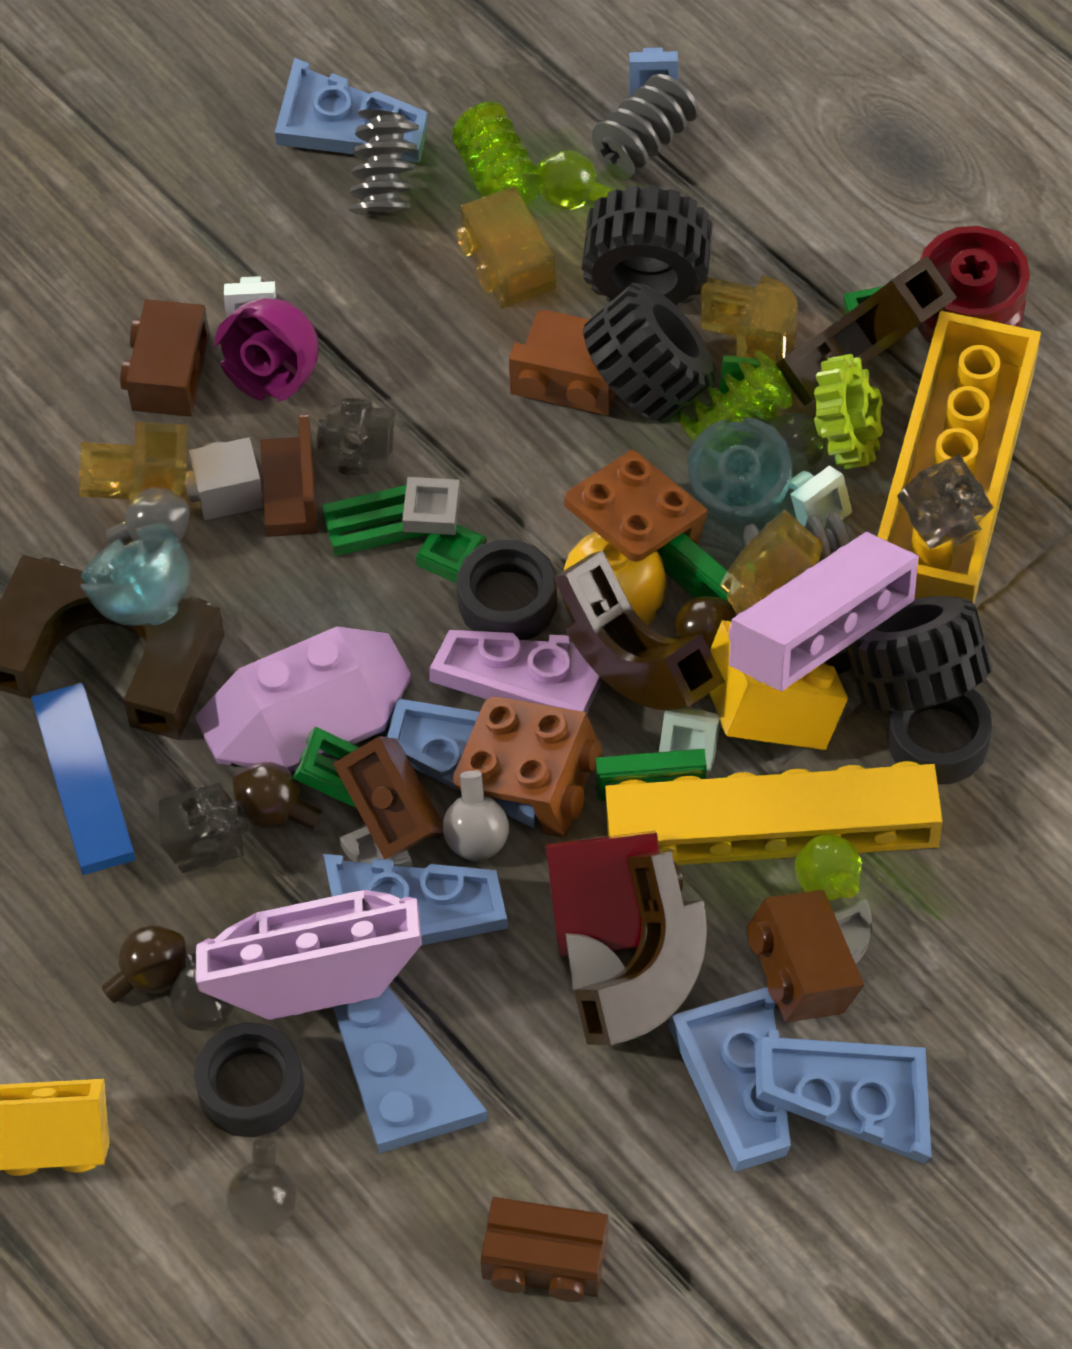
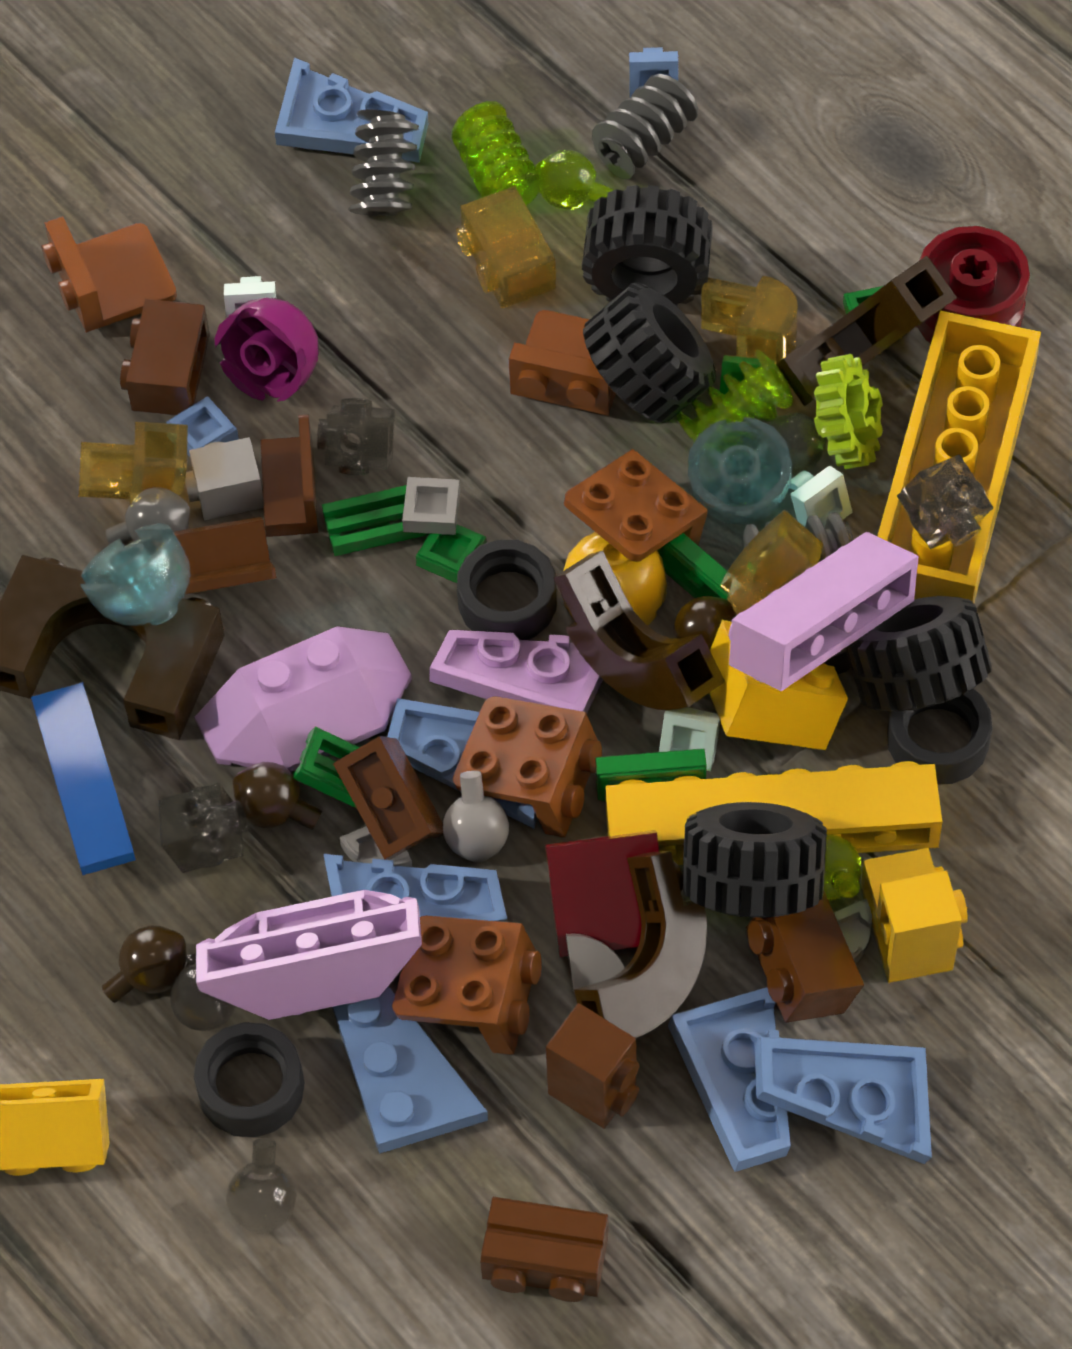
none -> dark orange bracket [41,216,177,333]
none -> reddish brown panel [158,517,277,596]
none -> medium blue tile [166,396,239,457]
none -> dark orange bracket [392,915,542,1055]
none -> reddish brown brick [546,1003,639,1129]
none -> black tyre [683,802,827,918]
none -> yellow brick [861,848,968,983]

